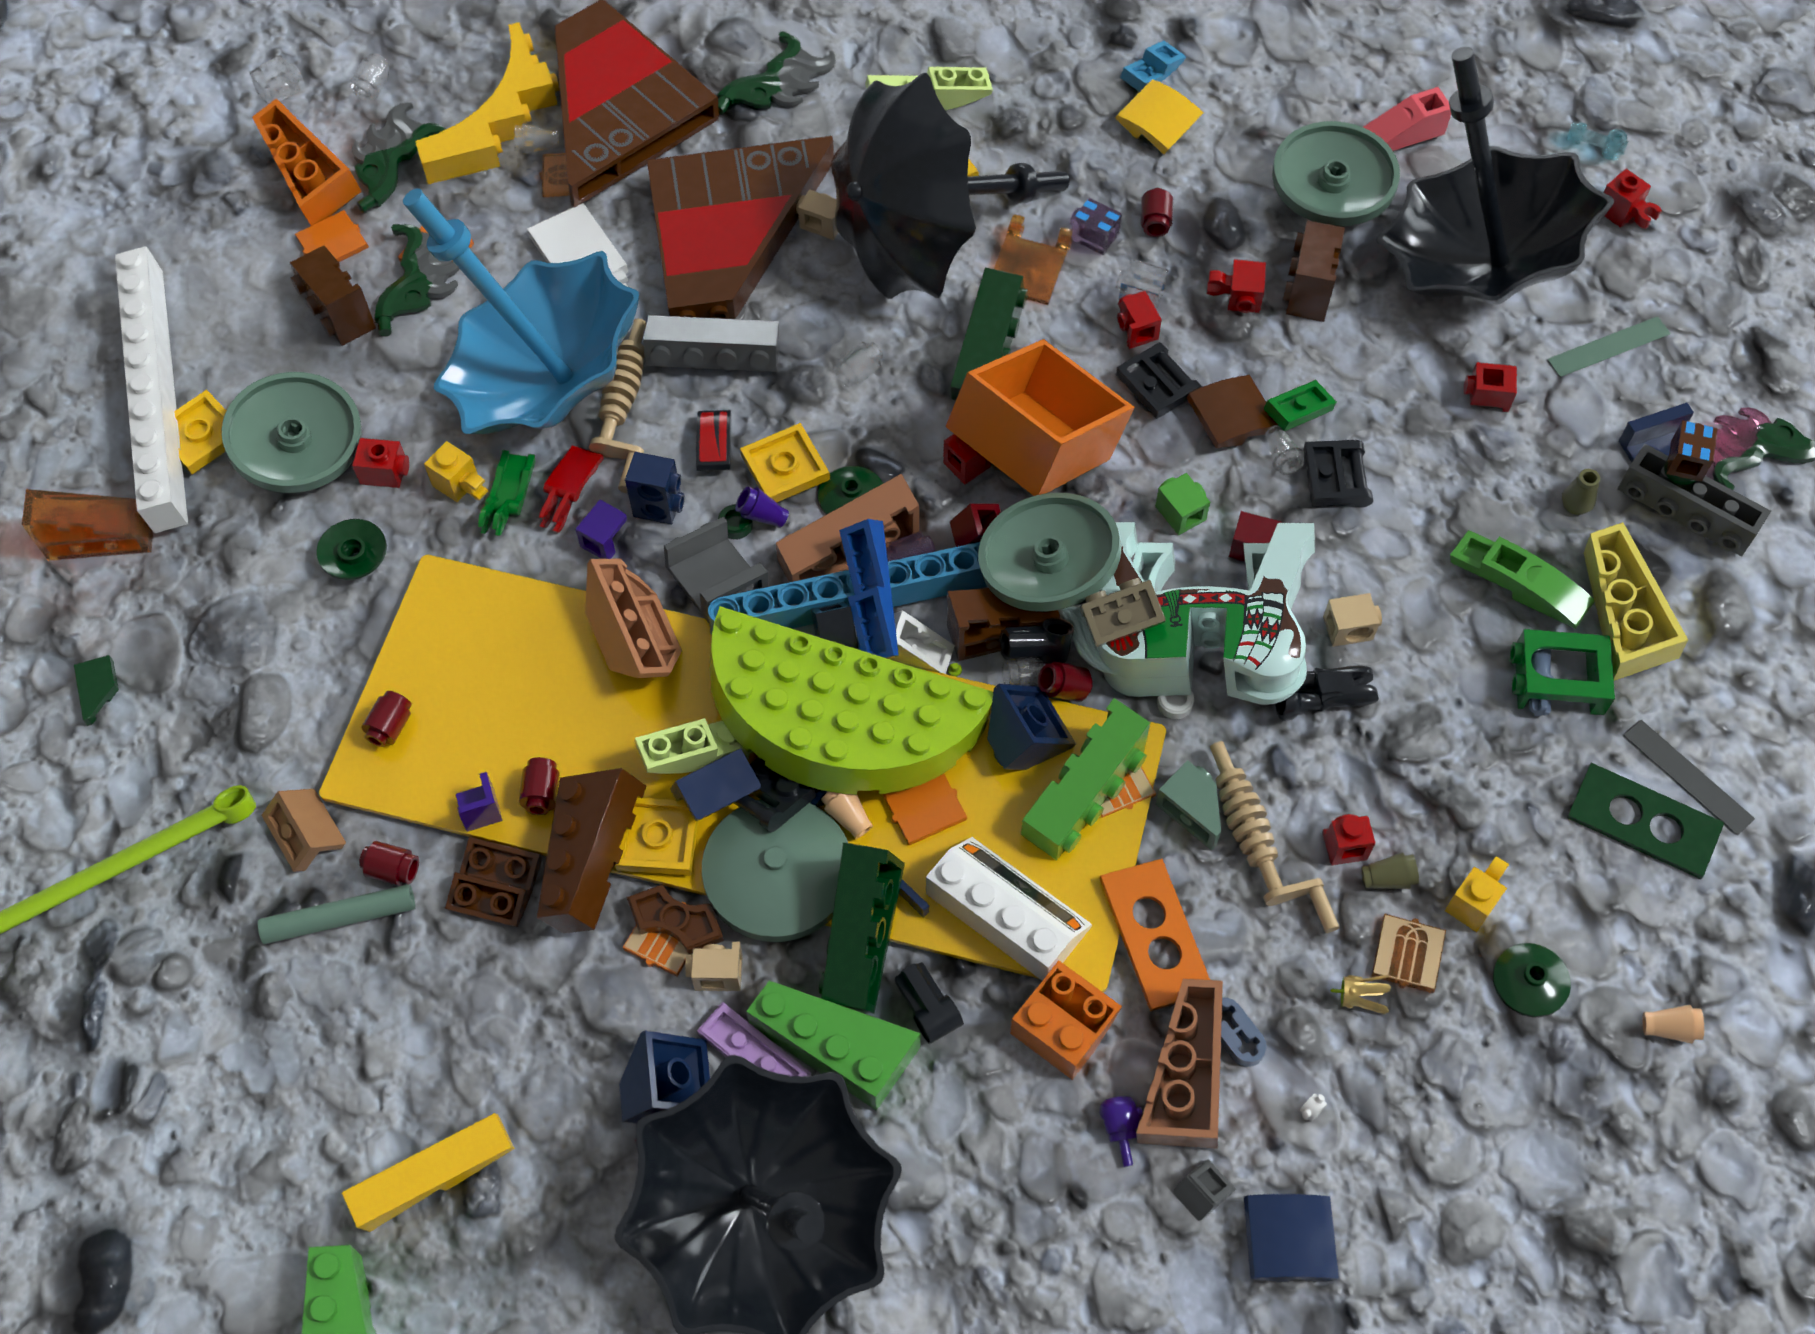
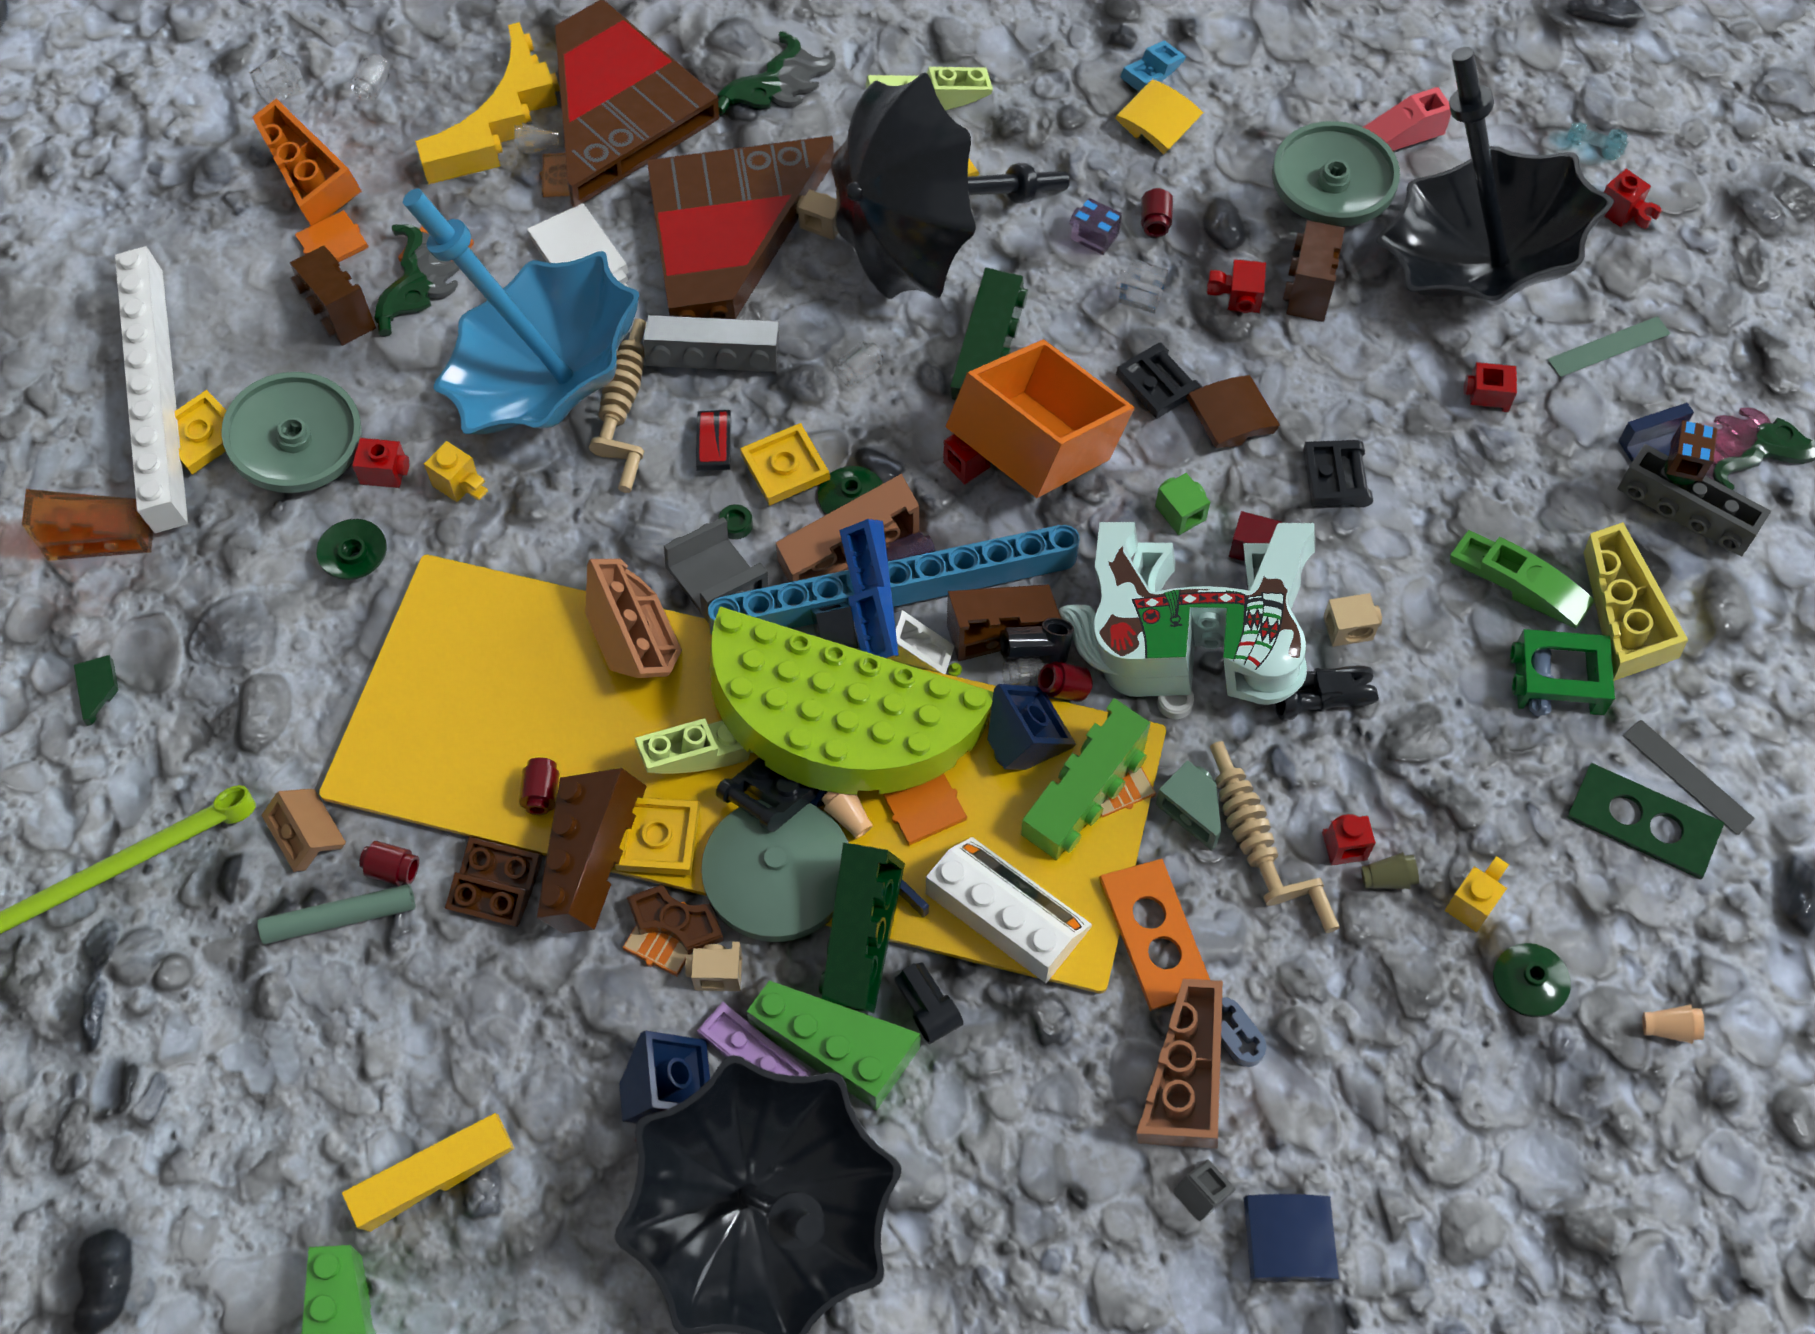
dark green piece [352,102,446,213] -> none
dark red brick [361,691,412,747] -> none
dark purple panel [456,772,503,832] -> none
green arm [478,450,536,536] -> none
red arm [539,445,604,532] -> none
dark purple panel [575,500,627,559] -> none
dark blue brick [625,452,685,525] -> none
dark blue panel [670,748,761,821] -> none
dark purple cone [735,486,789,528] -> none
dark red brick [949,503,1001,547] -> none
sand green dish [978,493,1121,612] -> none
clear orange flag [994,214,1073,305] -> none
orange slope [1010,960,1122,1080] -> none
dark tan bracket [1080,578,1166,648] -> none
dark purple piece [1099,1096,1143,1167] -> none
red brick [1117,291,1162,349] -> none
green plate [1264,380,1337,432] -> none
clear cone [1265,425,1305,475] -> none
white piece [1299,1093,1327,1122] -> none
pearl gold piece [1330,974,1391,1014] -> none
piece [1371,914,1446,993] -> none
olive cone [1562,469,1600,515] -> none

